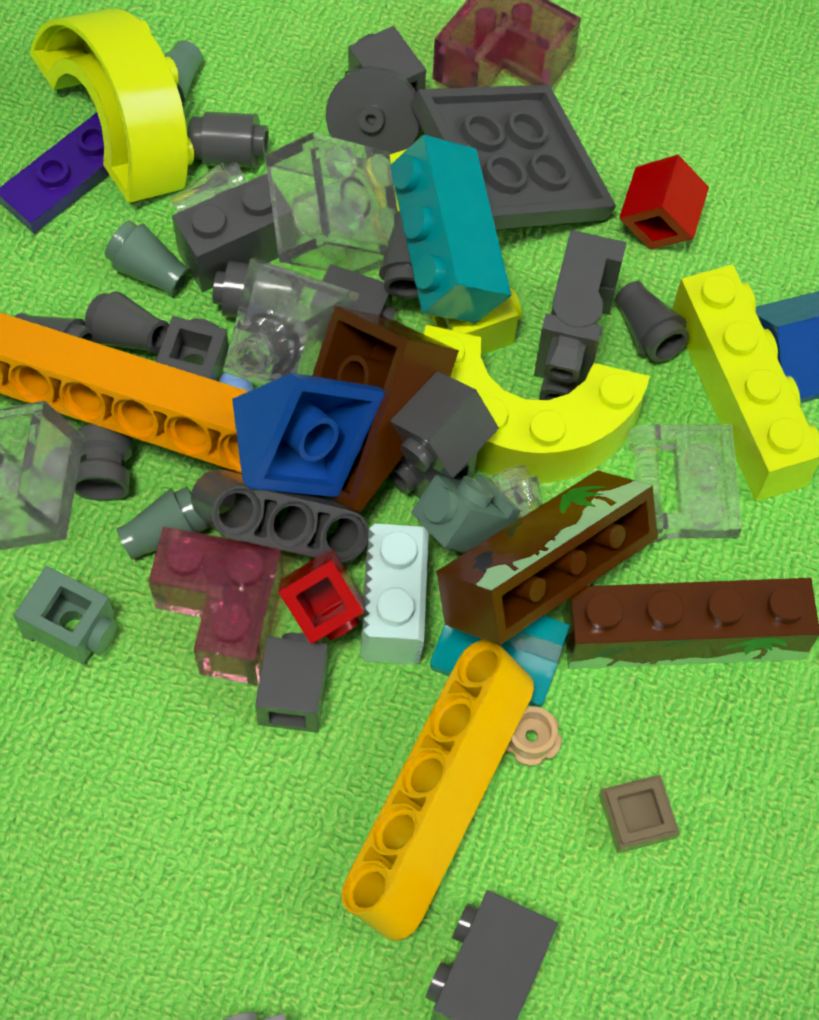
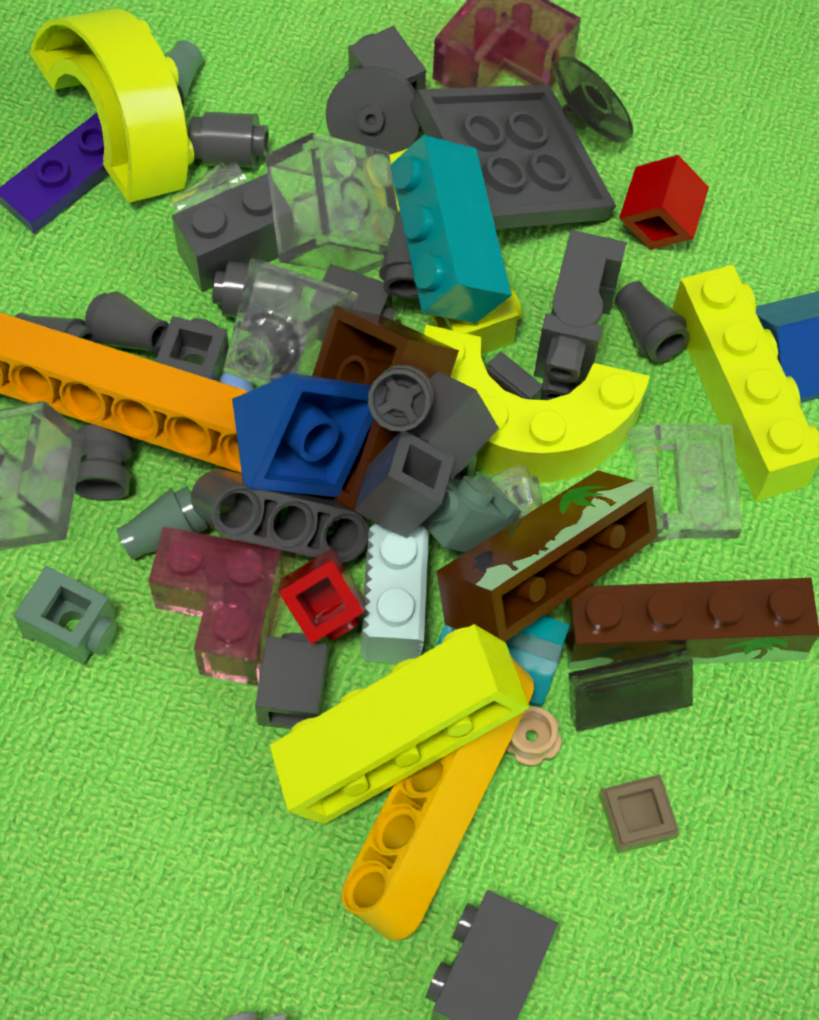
sand green cone [105,220,190,296] -> none
none -> neon yellow brick [269,624,530,825]
none -> dark grey brick [354,431,455,538]
none -> dark grey wheel [368,364,434,431]
none -> dark grey tile [486,351,543,400]
none -> clear smoke dish [554,56,633,143]
none -> clear smoke tile [568,647,693,732]

